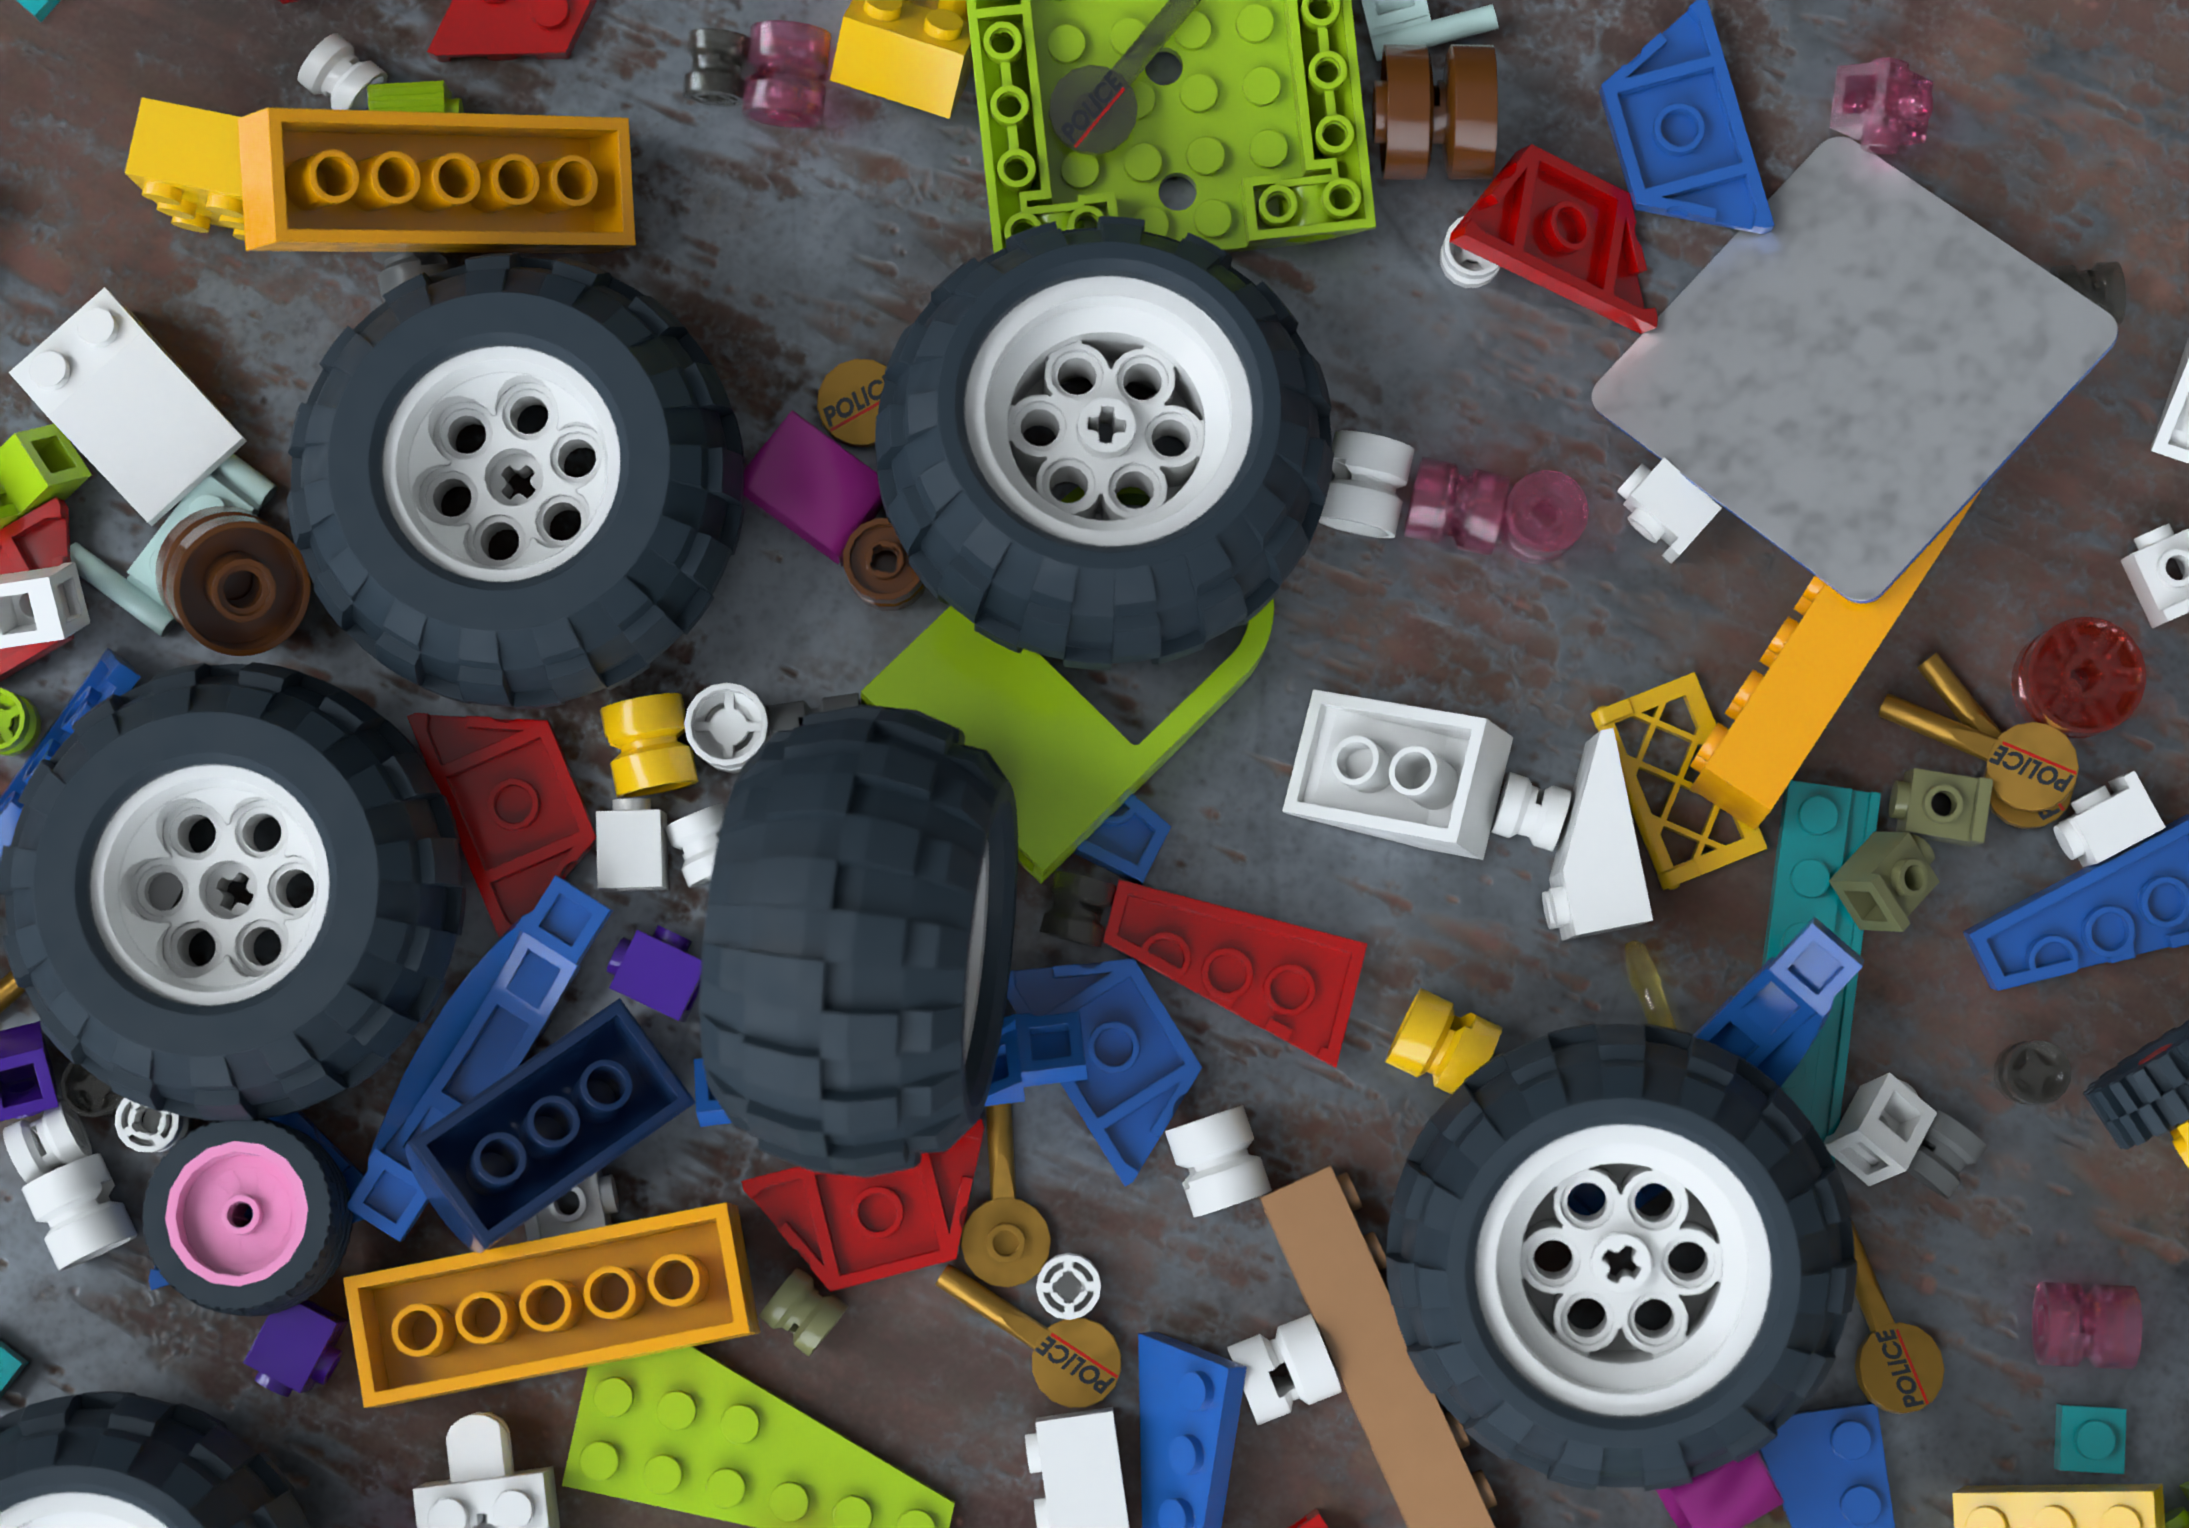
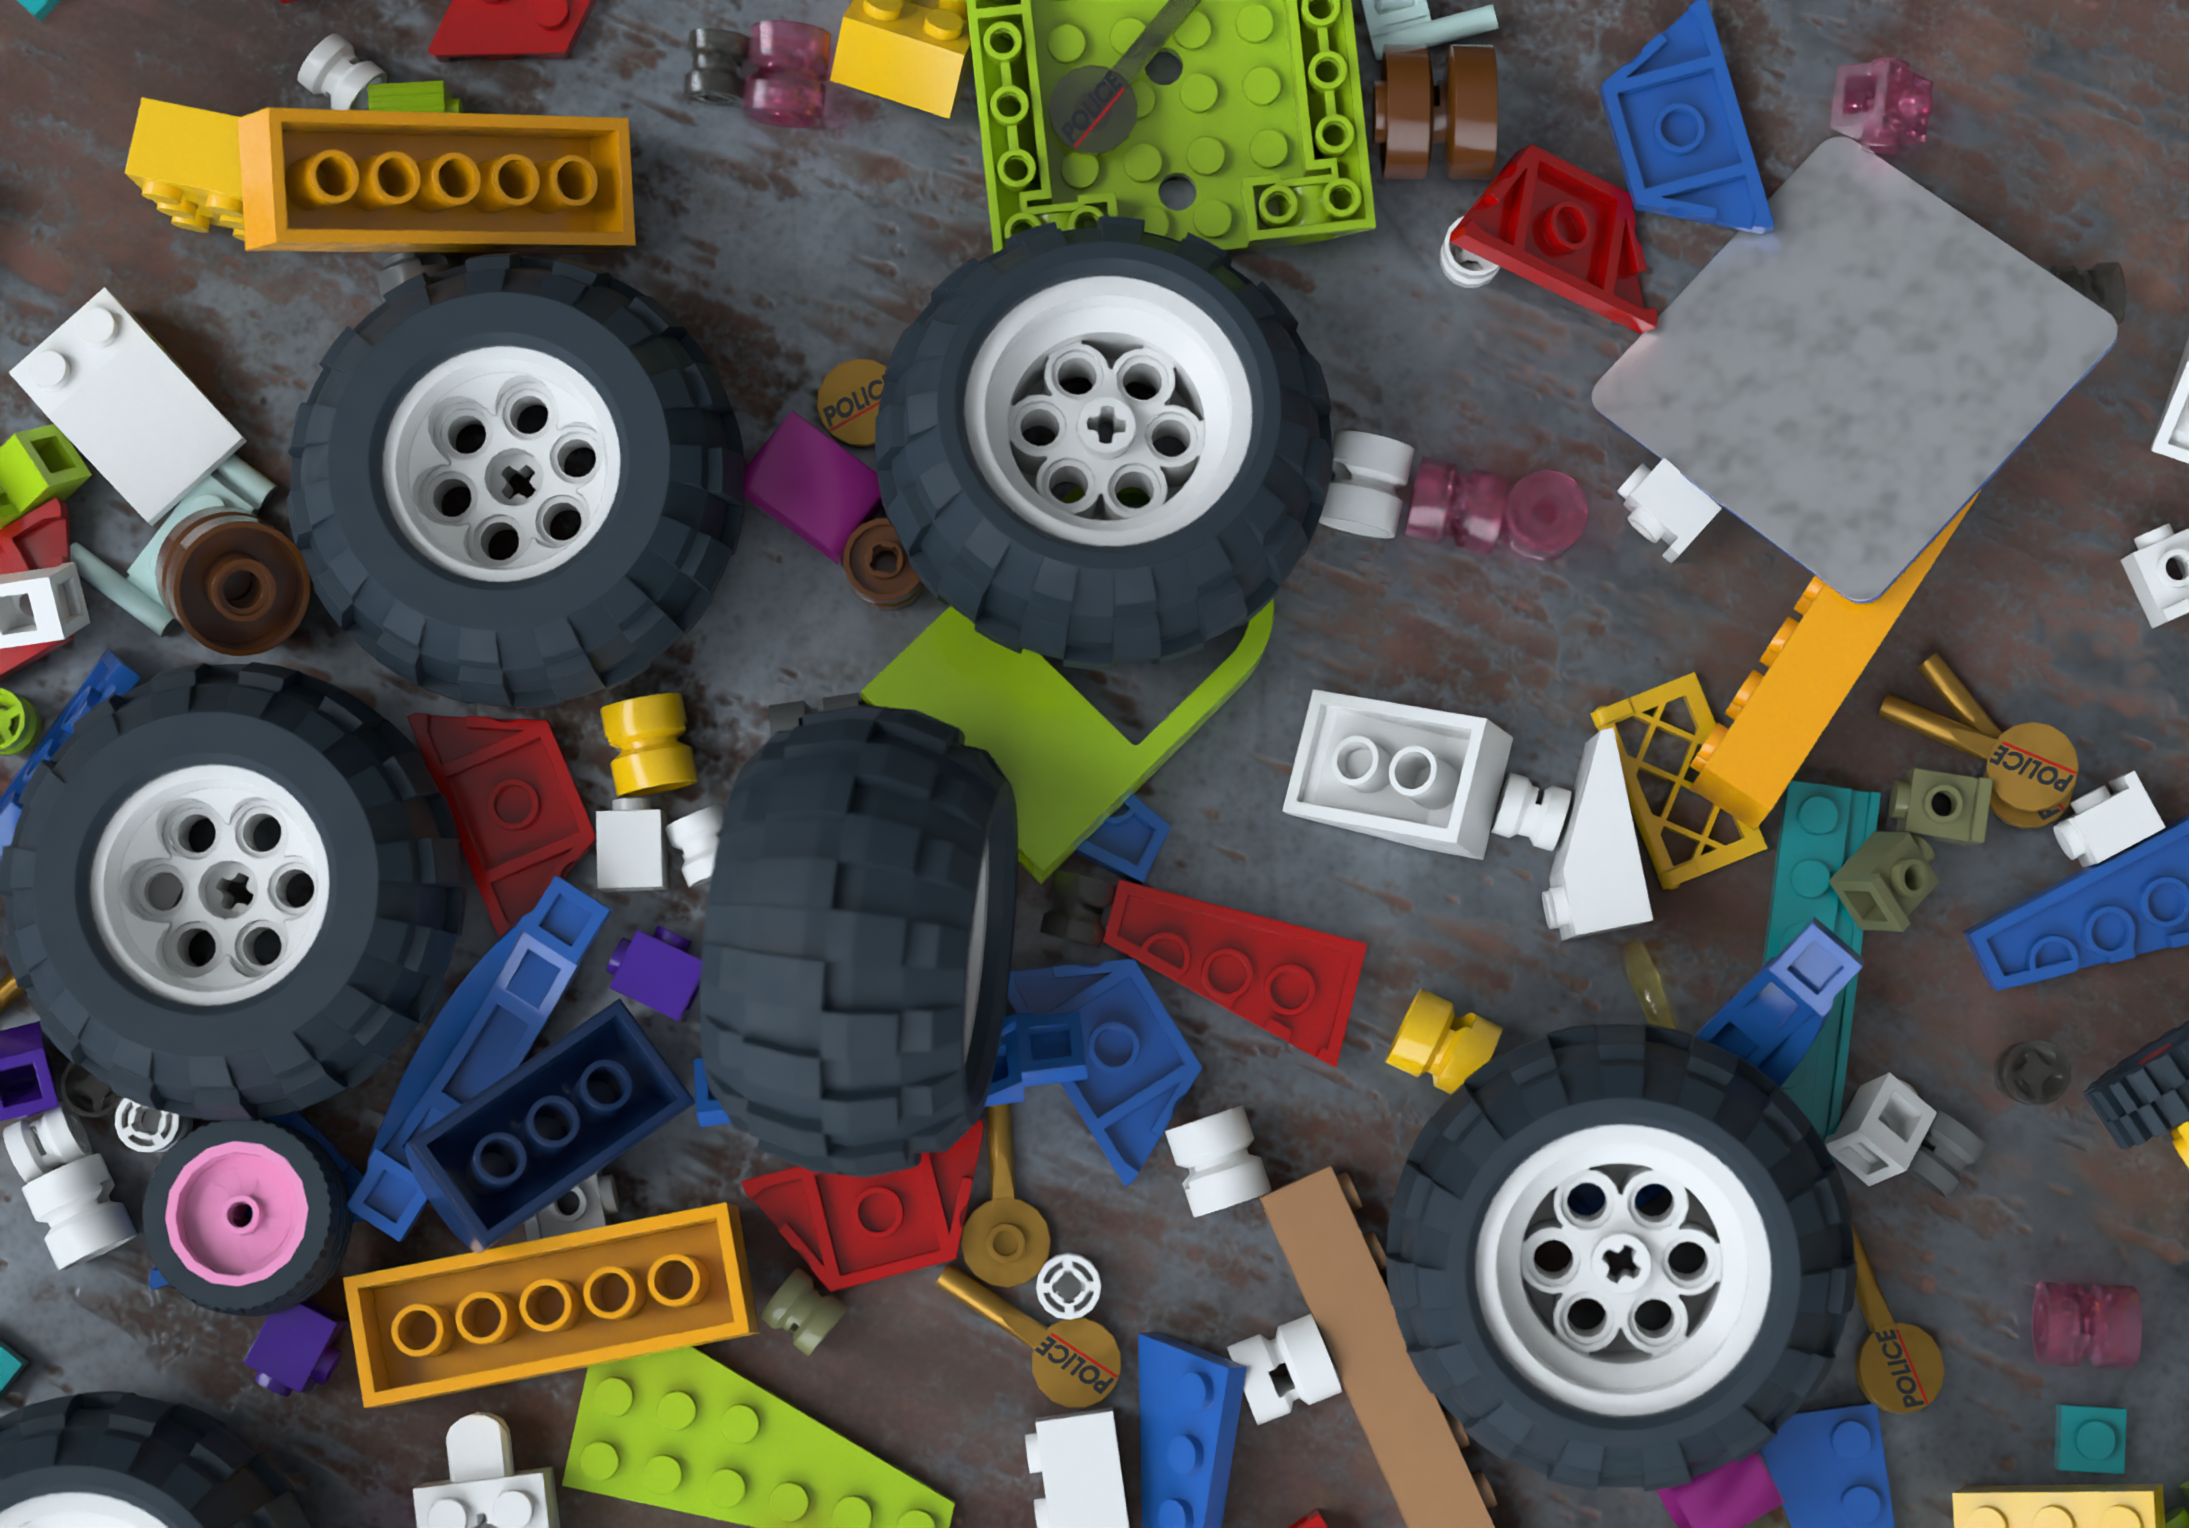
white wheel [684,682,771,774] -> none
clear red wheel [2011,617,2146,741] -> none

